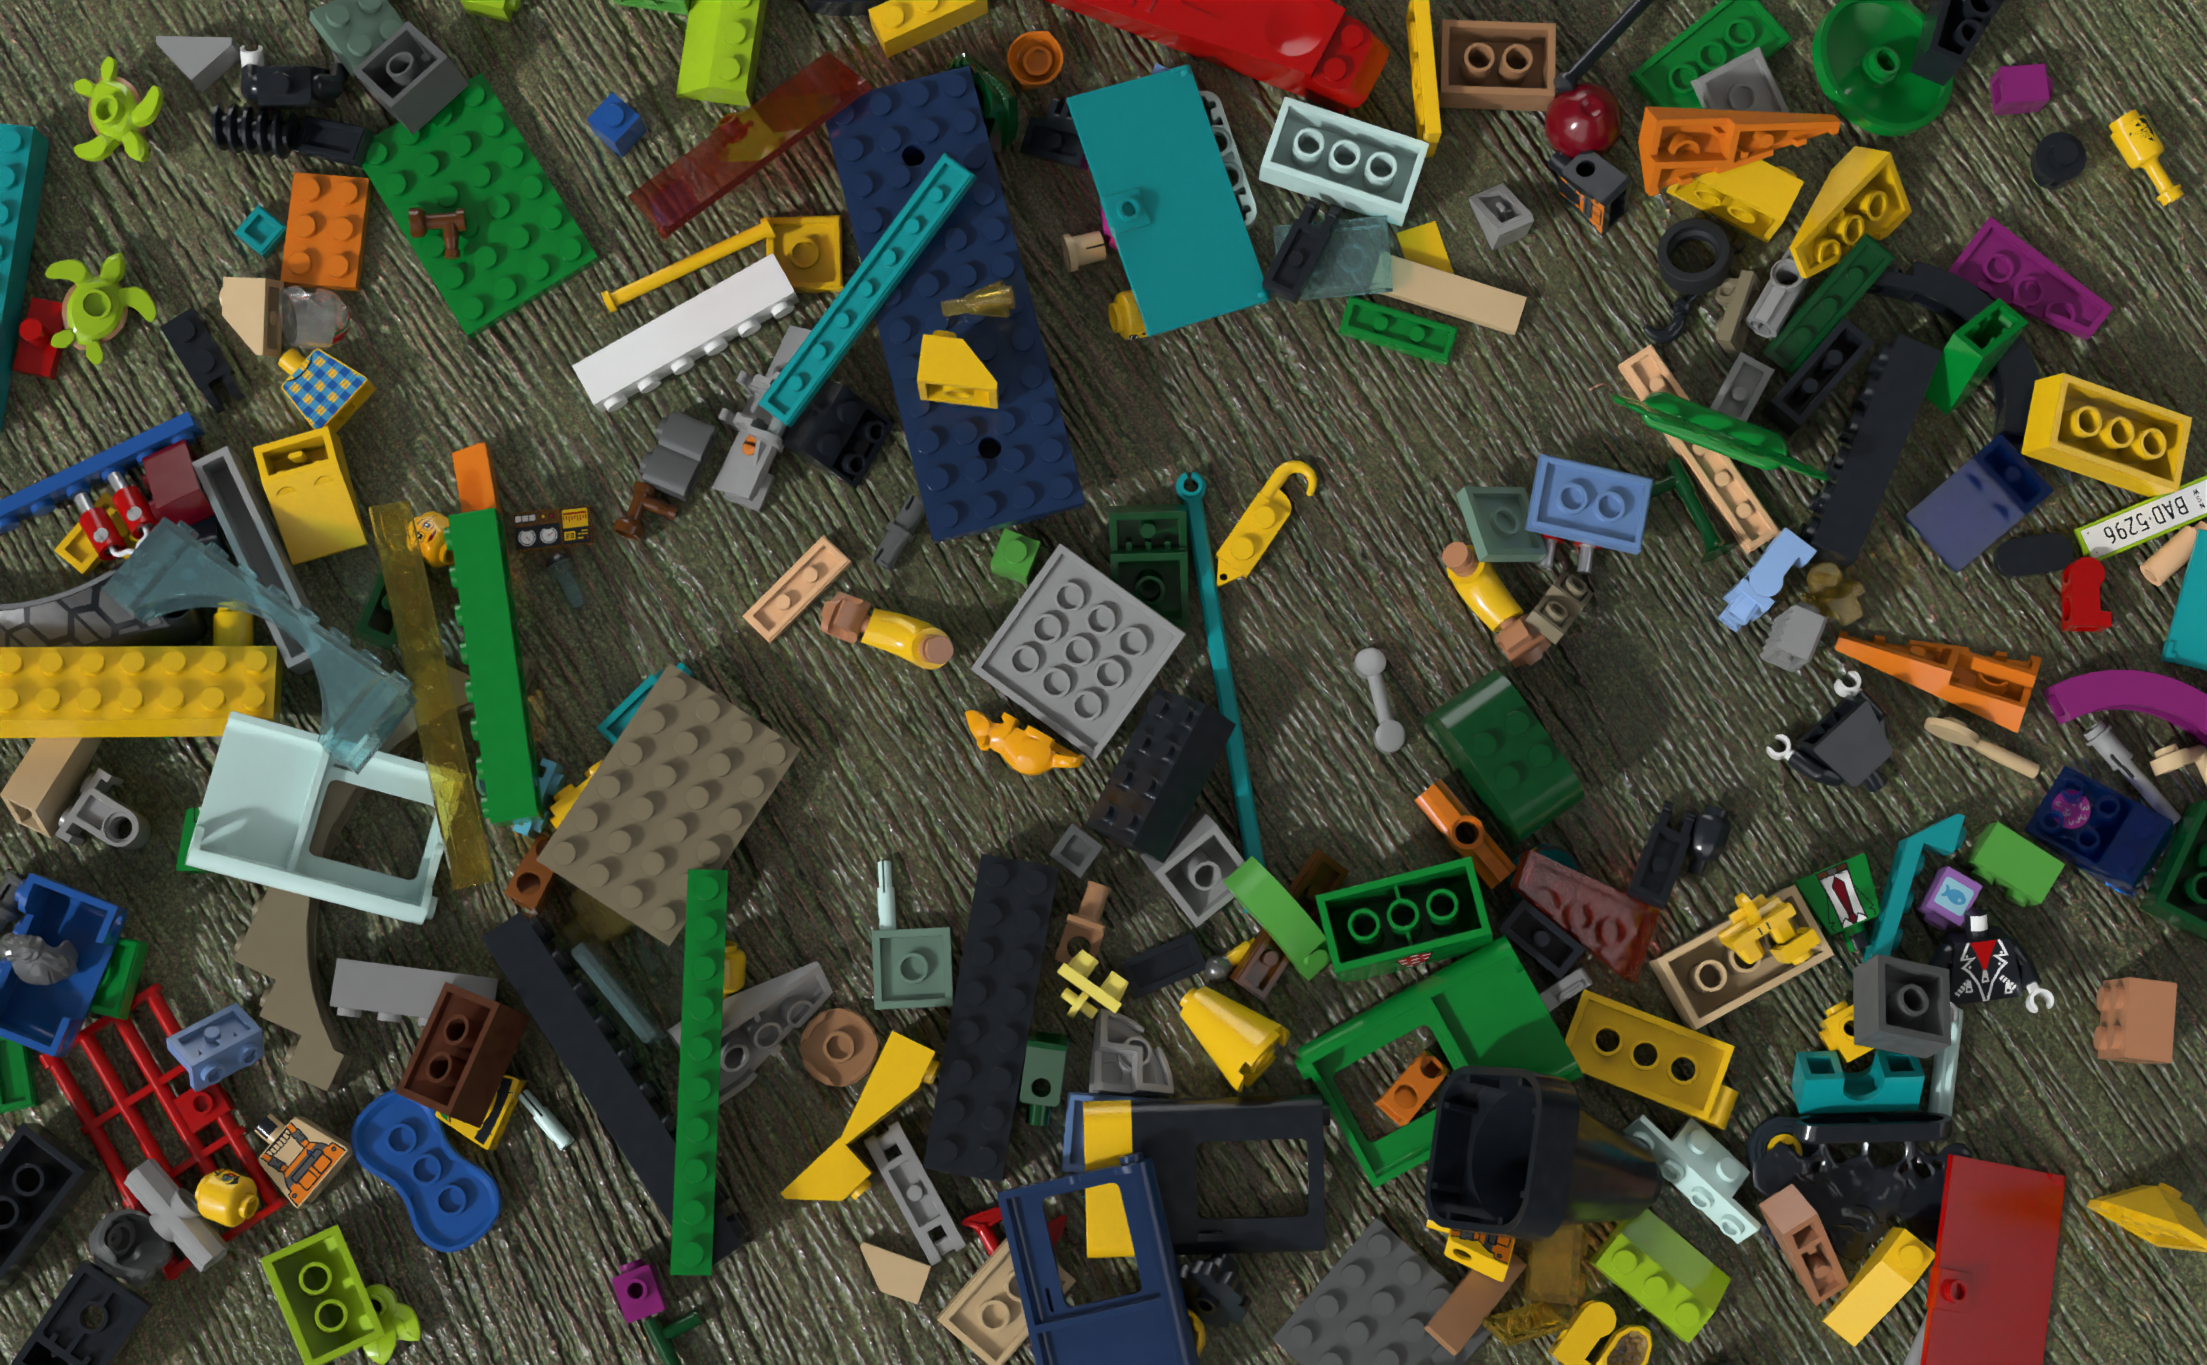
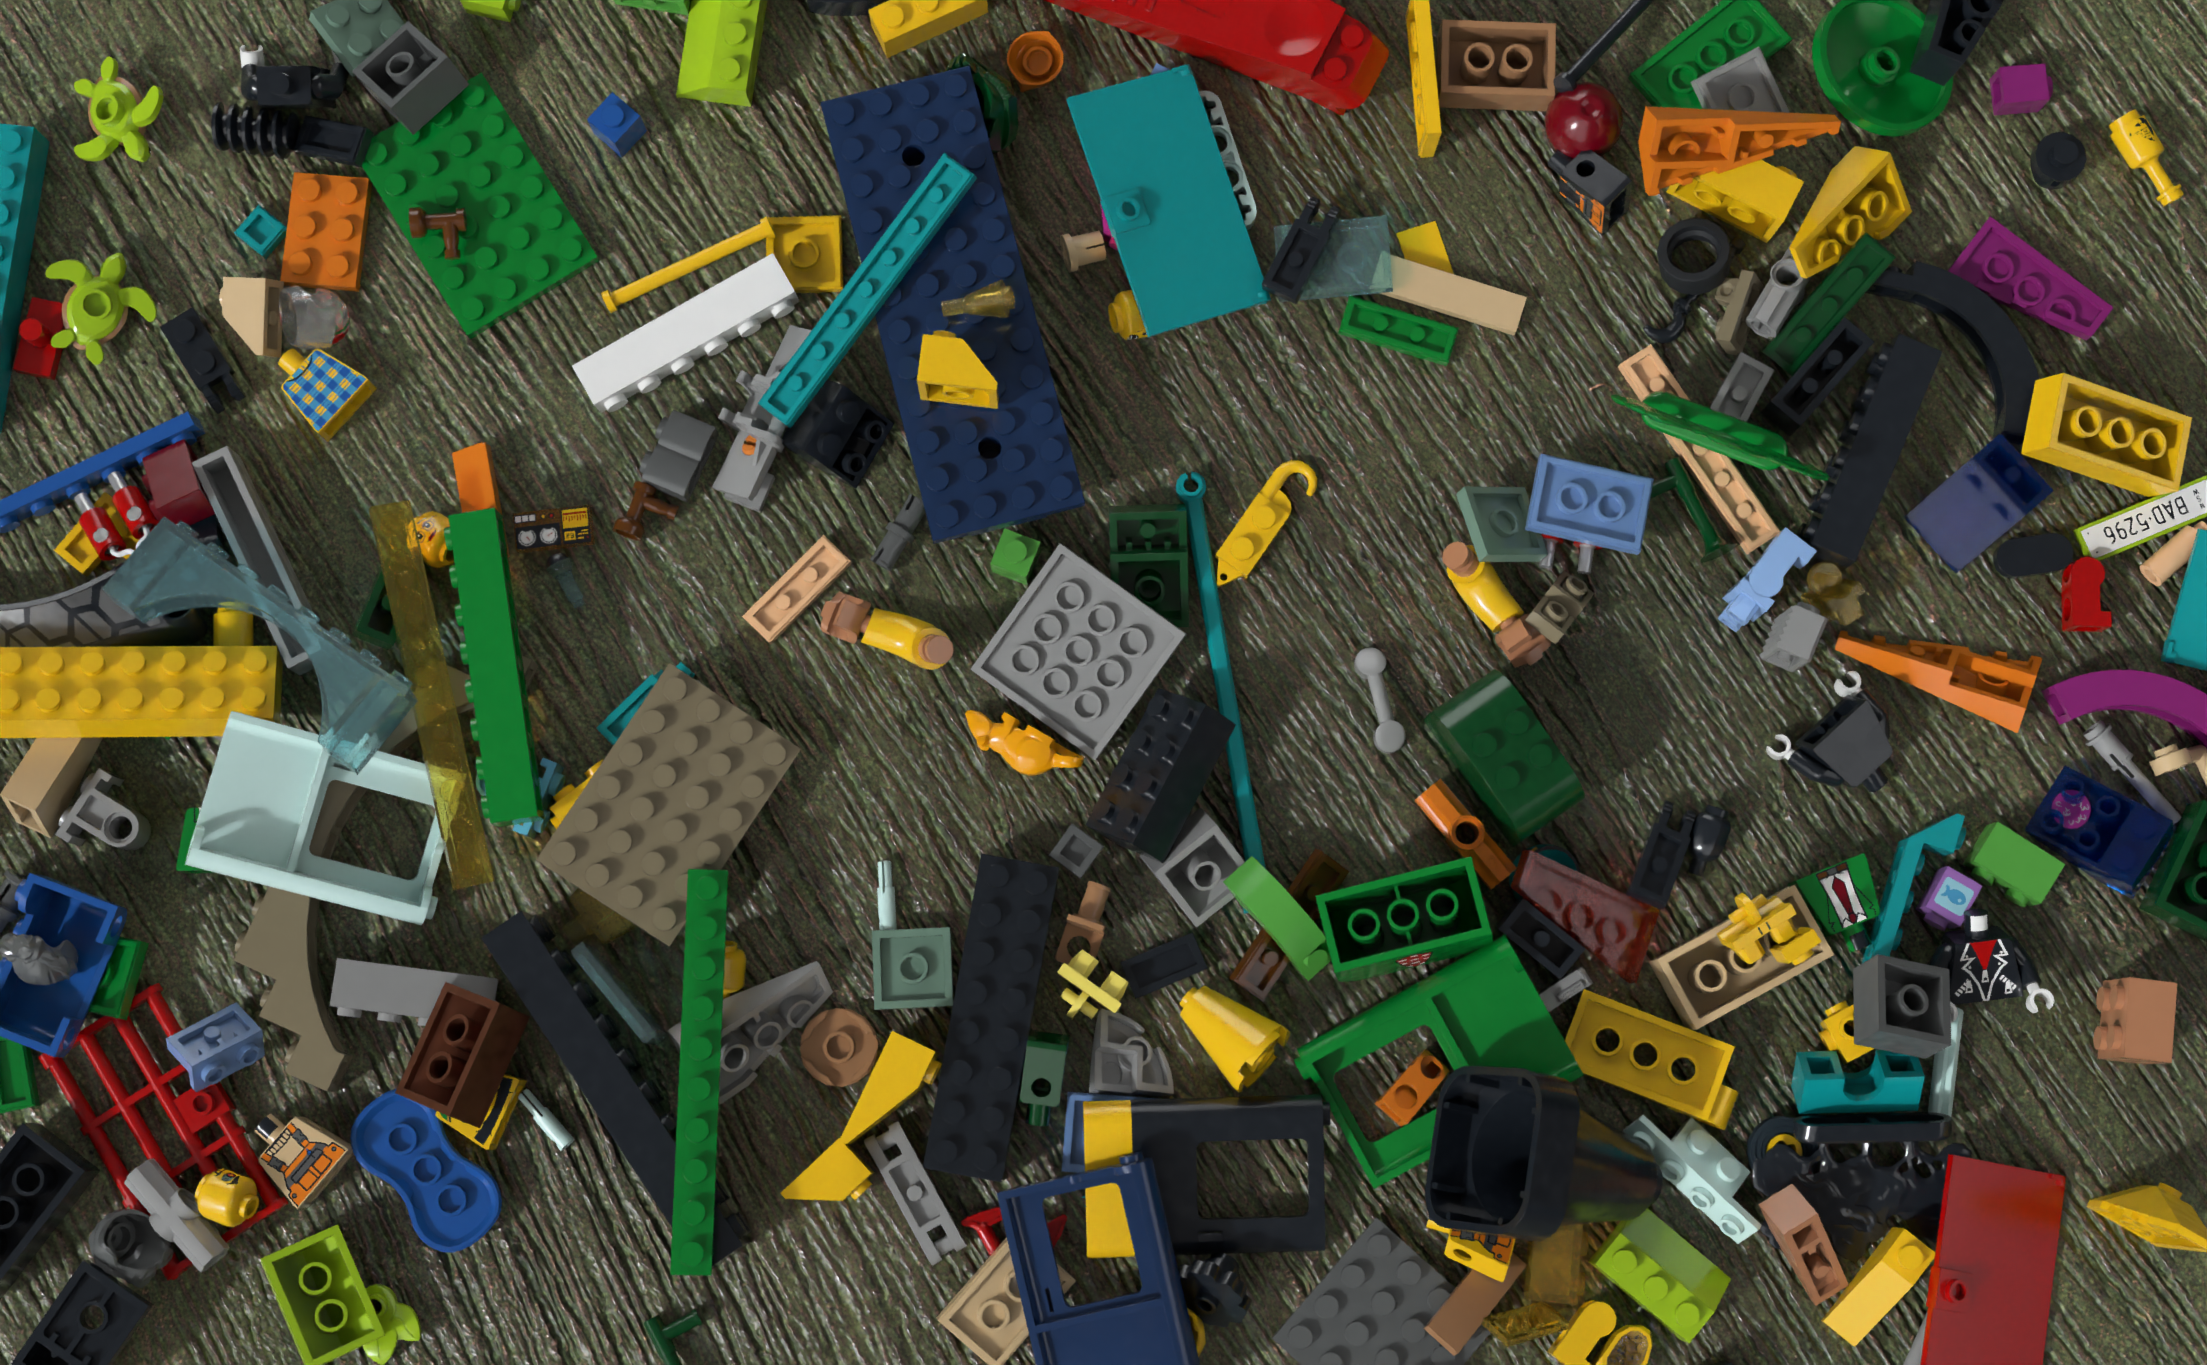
light grey slope [156,36,241,93] -> none
yellow slope [253,426,368,566] -> none
dark orange leg [504,834,559,916] -> none
magenta brick [611,1258,670,1324] -> none
clear red door [627,51,872,240] -> none
tan tile [860,1241,932,1305] -> none
black hinge [1019,96,1089,170] -> none
flat silver piece [1205,938,1255,982] -> none
light aqua brick [1259,96,1430,227] -> none
light grey slope [1469,183,1534,251] -> none
green slope [1924,298,2029,415] -> none
tan piece [1924,717,2040,778] -> none

